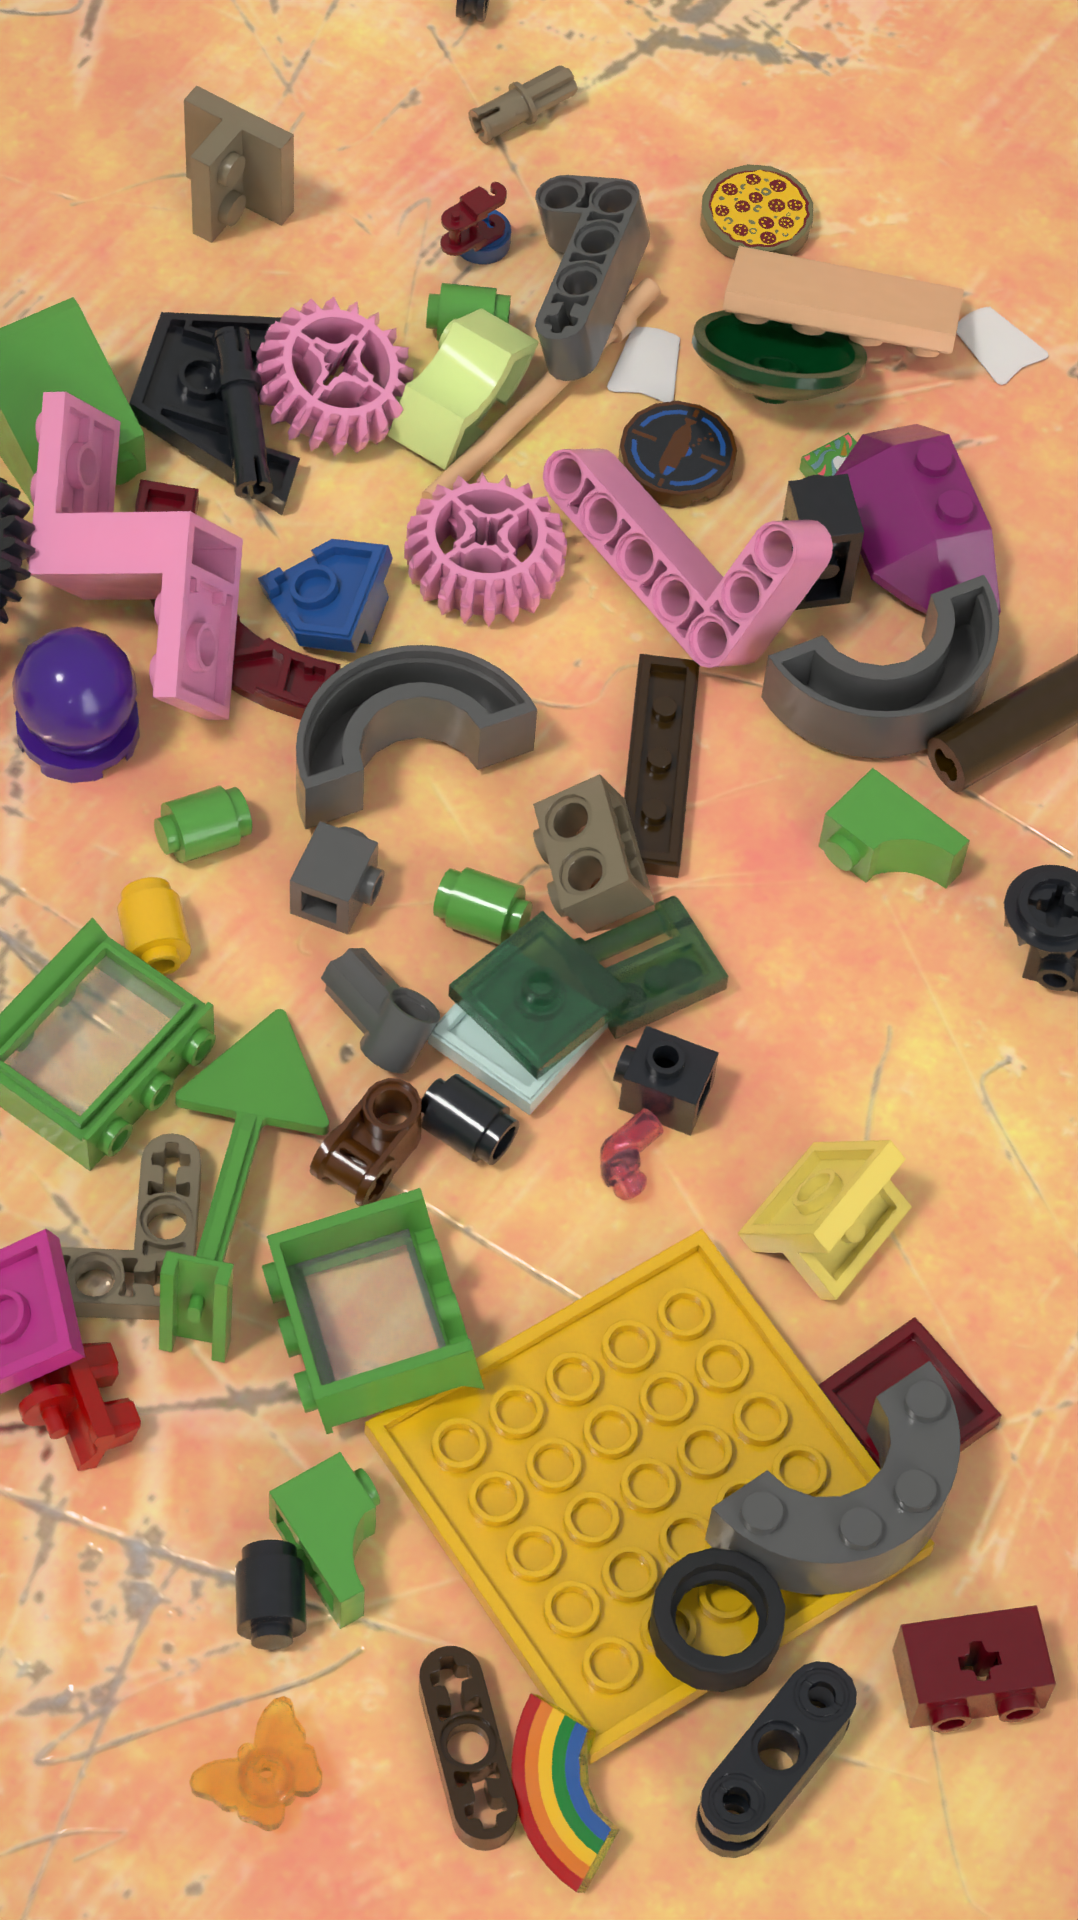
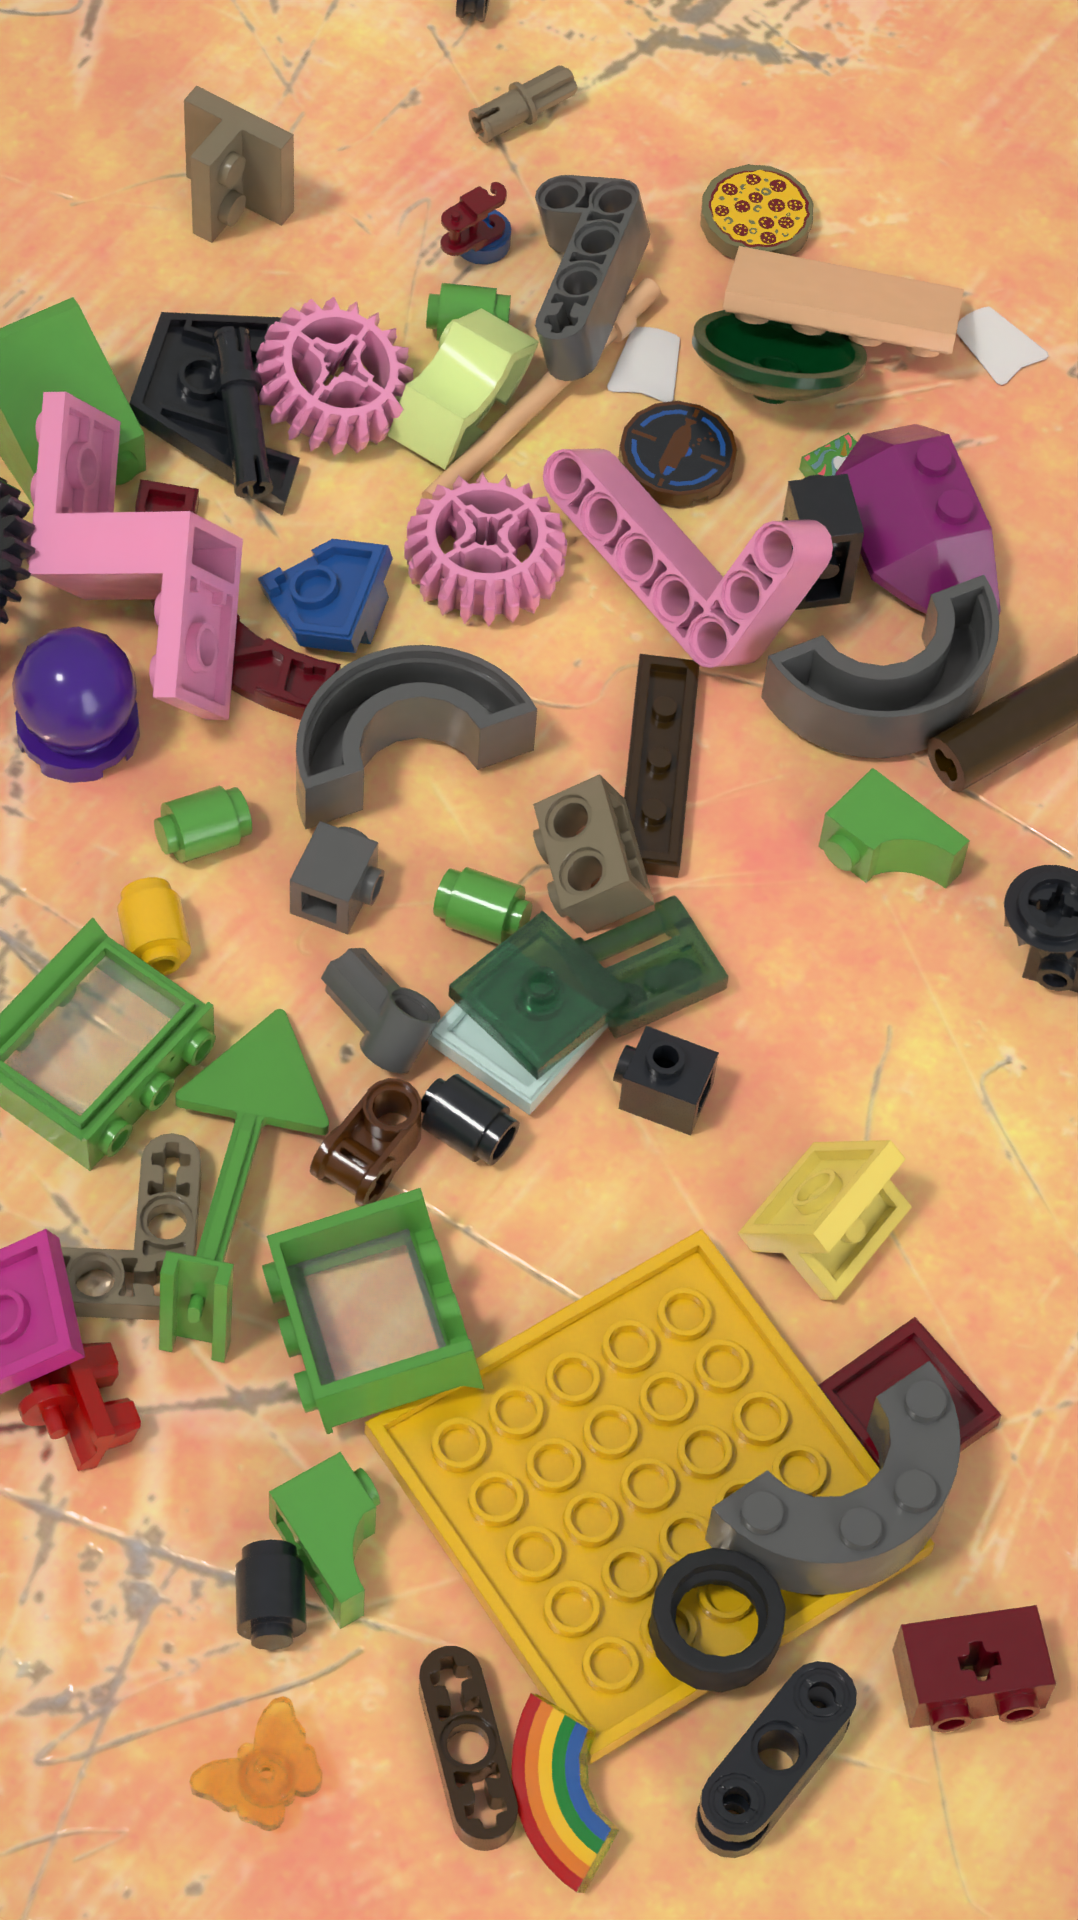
clear pink arm [600,1108,664,1200] -> none

